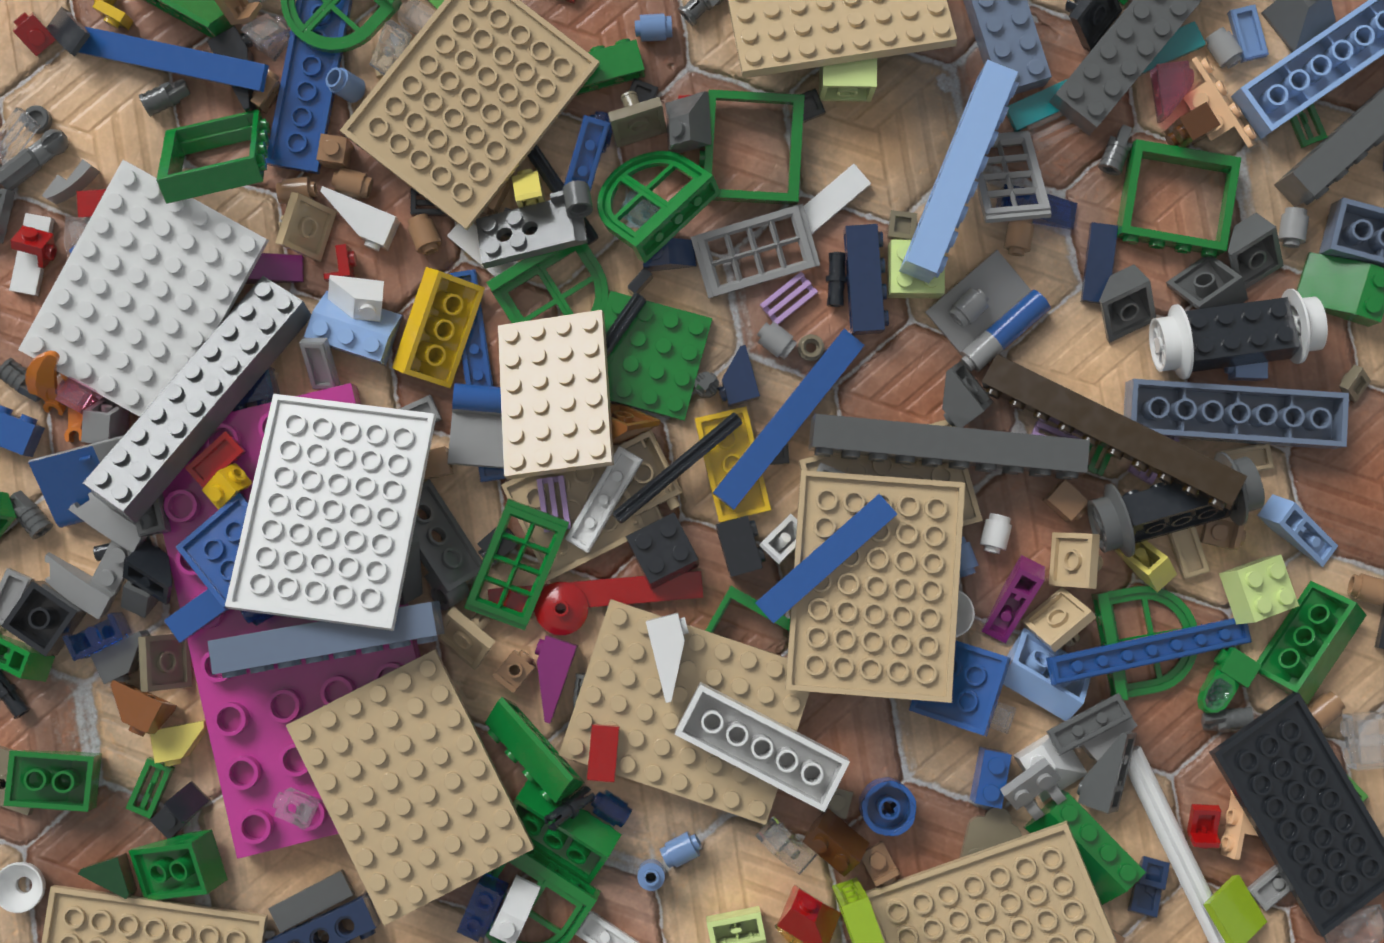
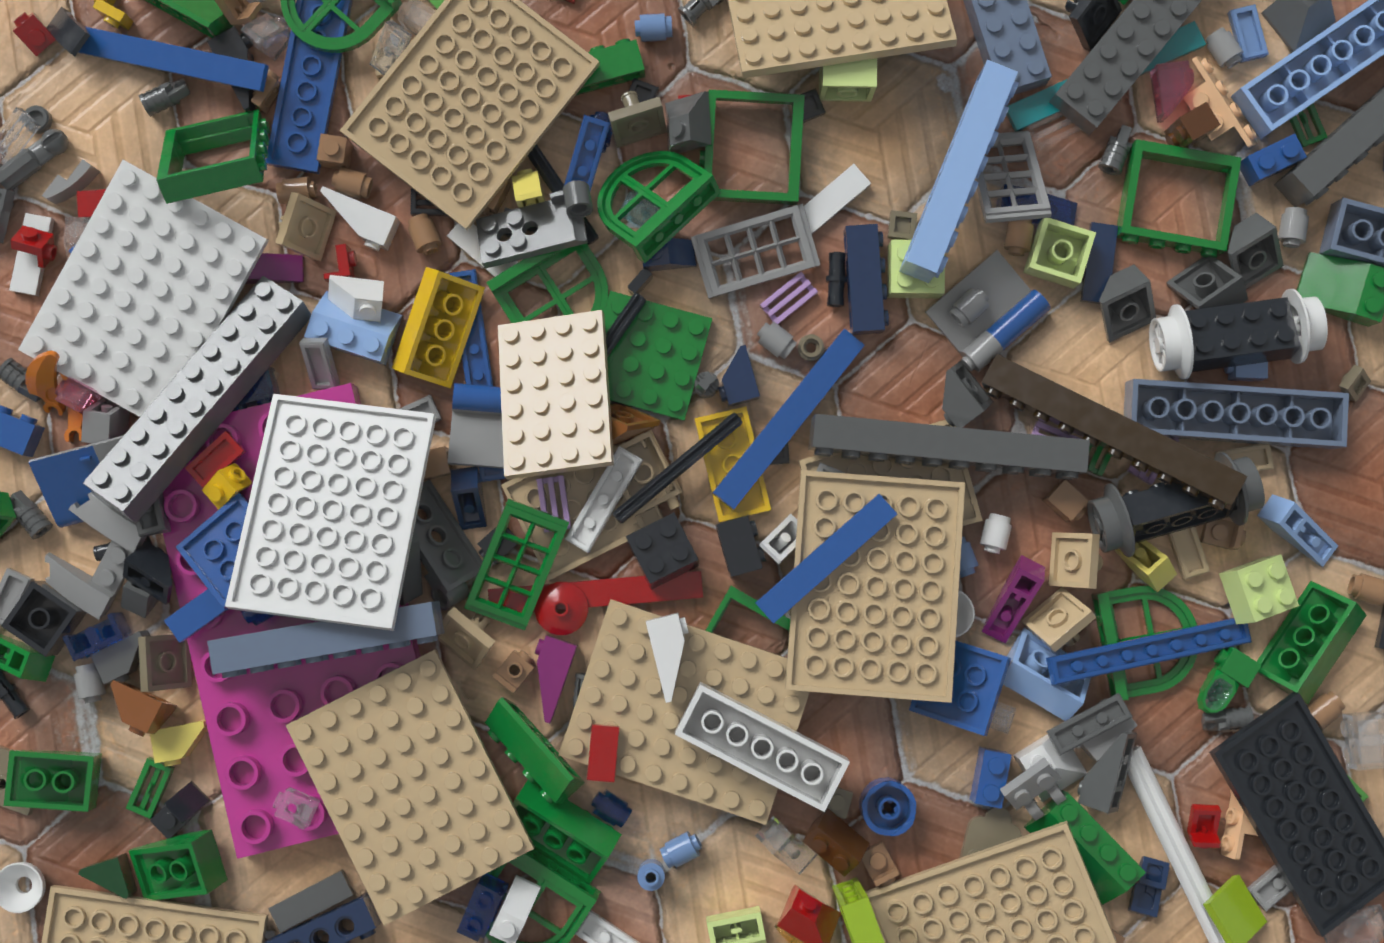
medium blue brick [325,67,365,103] -> none
black pin [544,786,595,831] -> none
none -> light grey brick [74,663,106,704]
none -> dark blue slope [451,466,487,530]
none -> yellowish green brick [1023,218,1096,289]
none -> blue brick [1240,134,1307,187]

